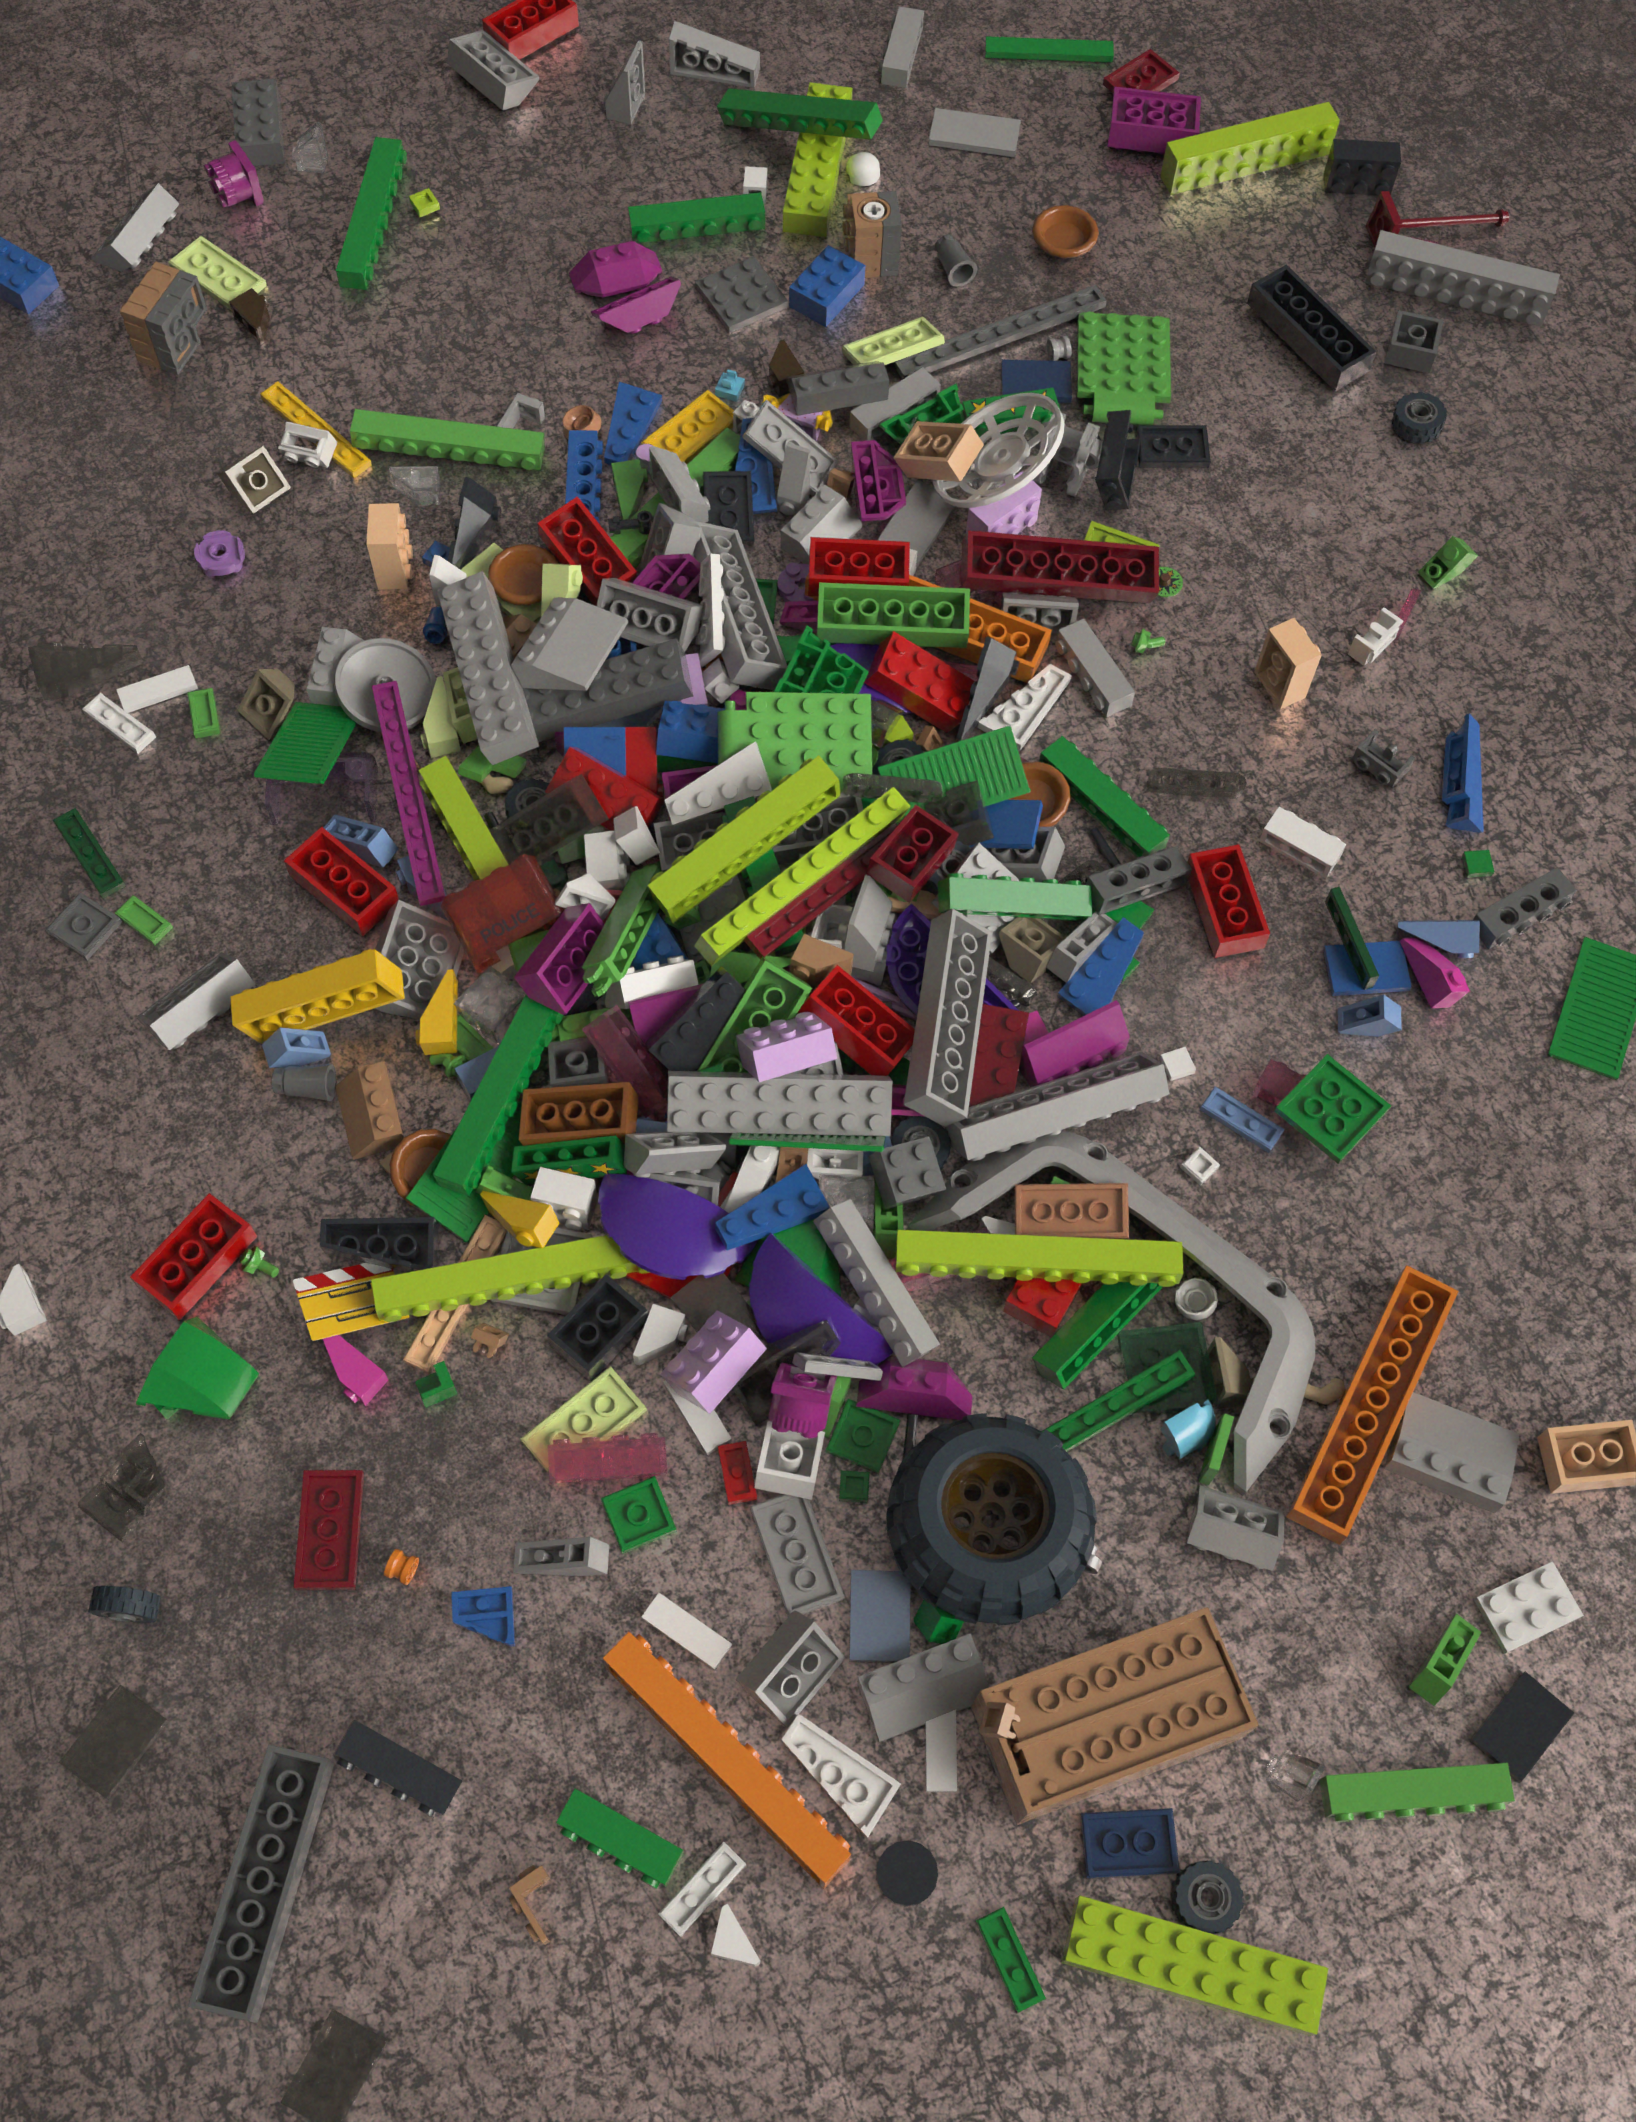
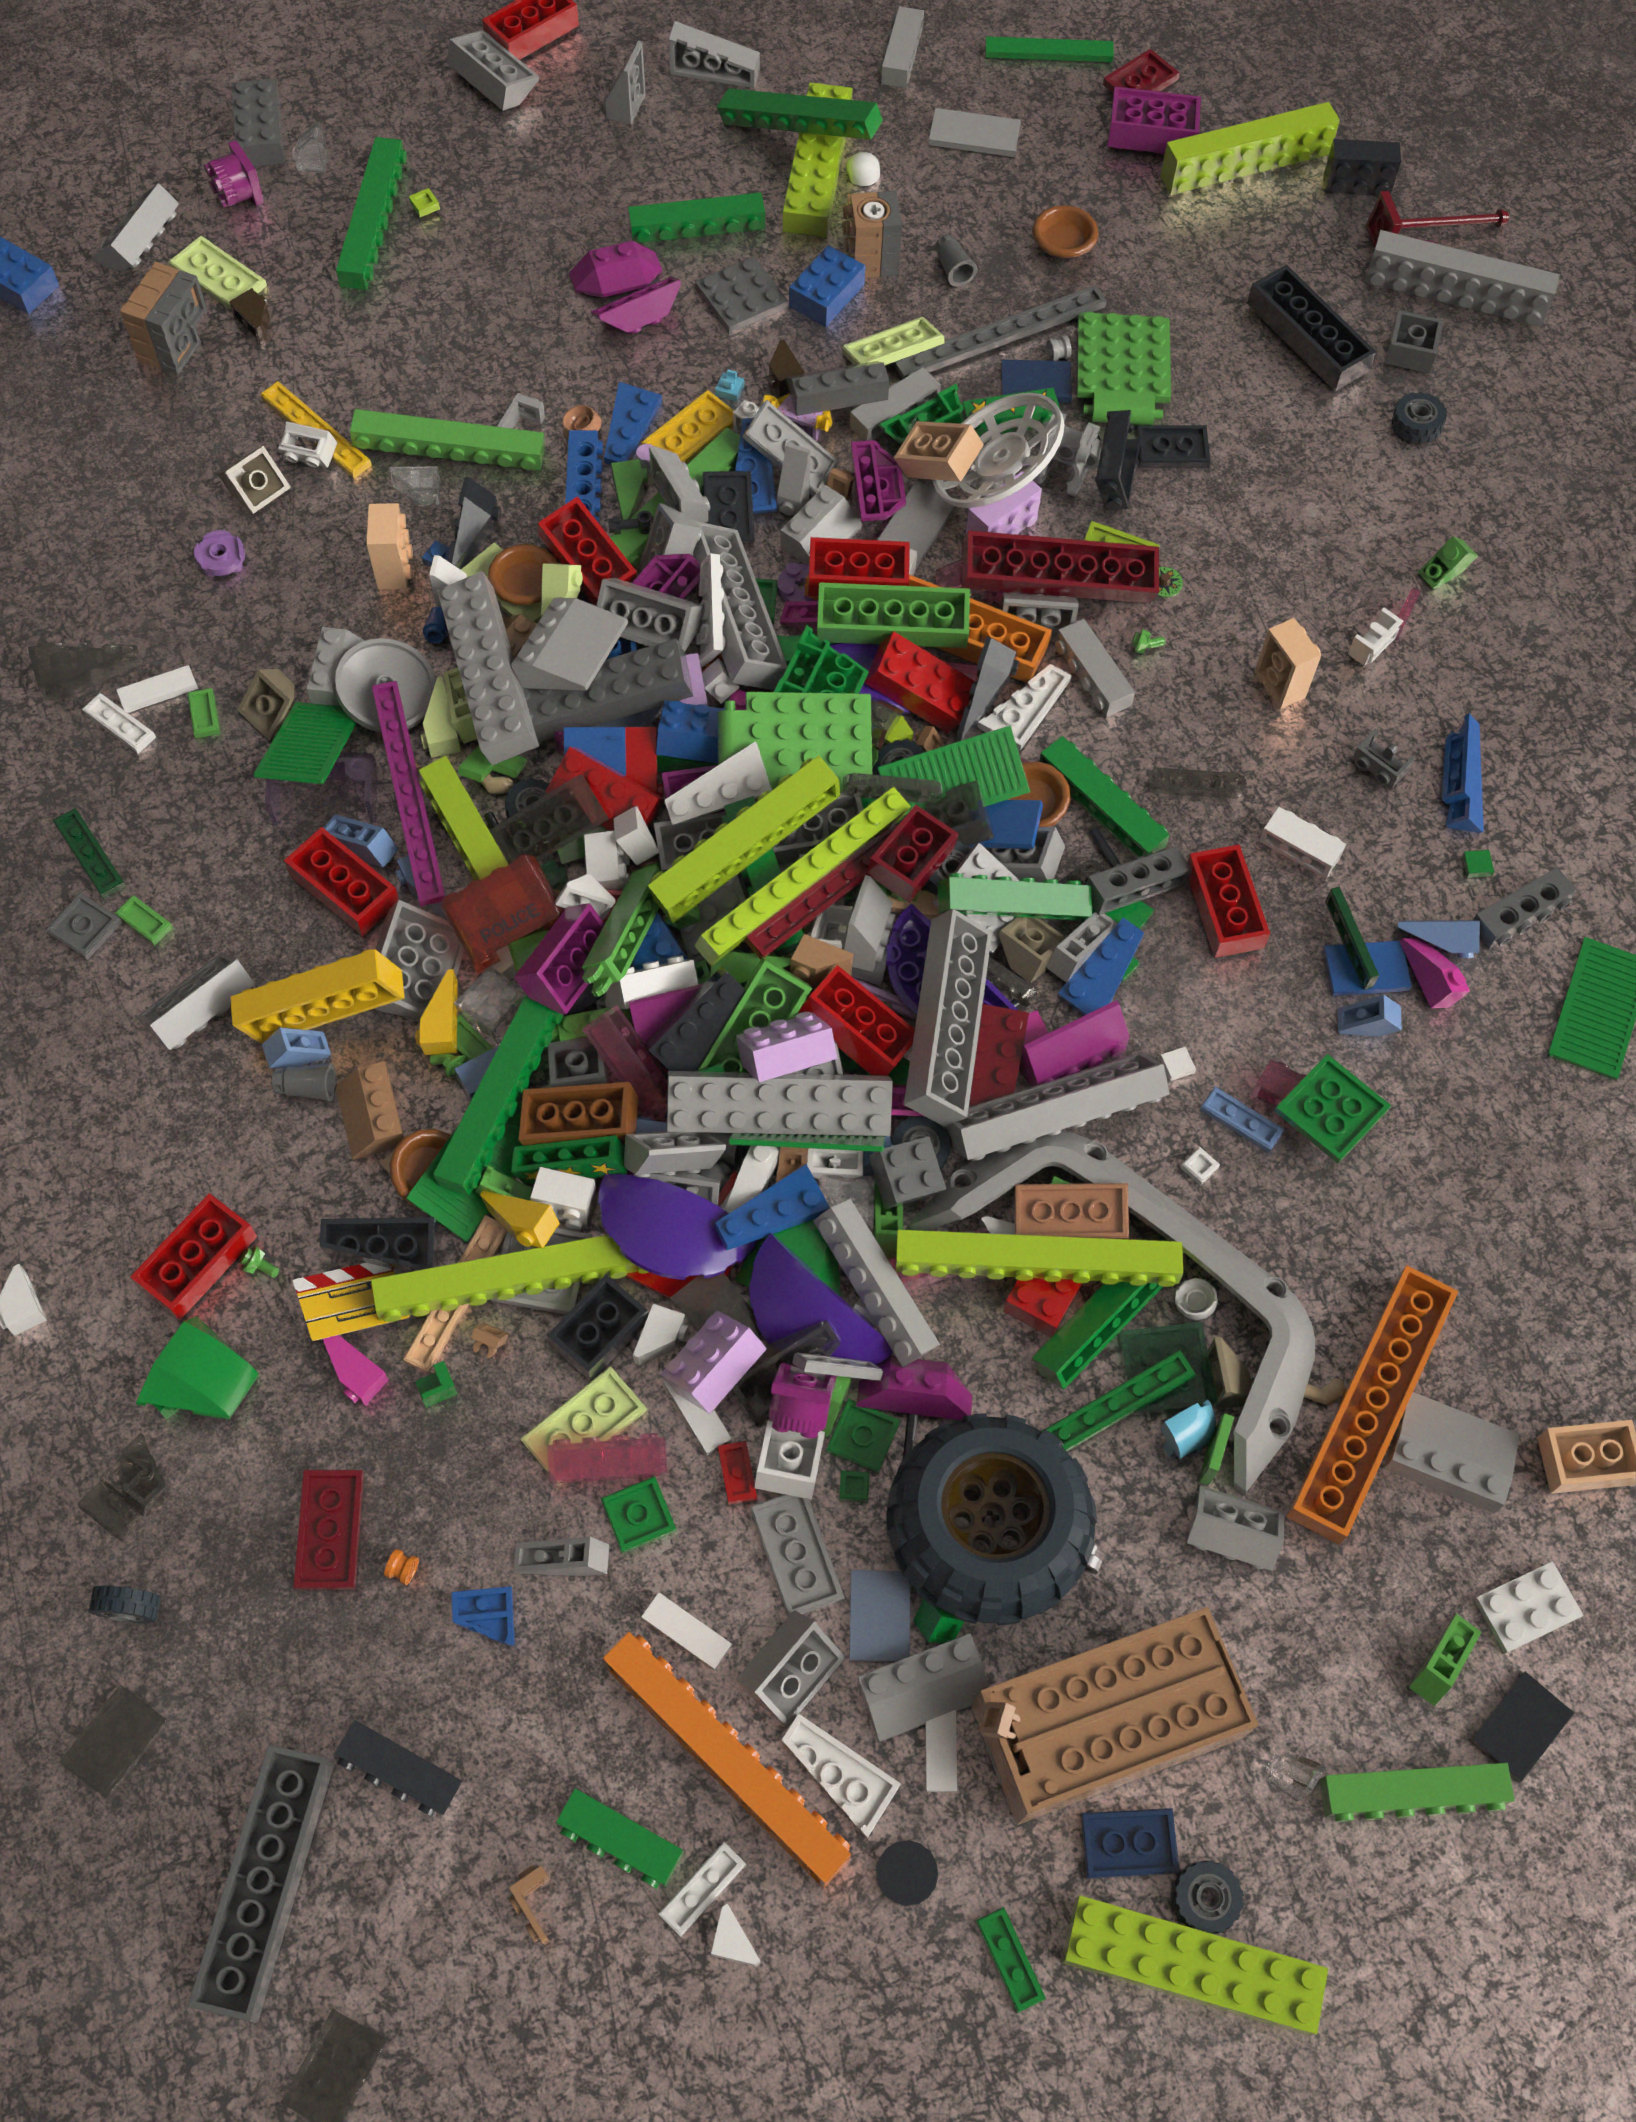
white brick [743,166,767,204] -> none

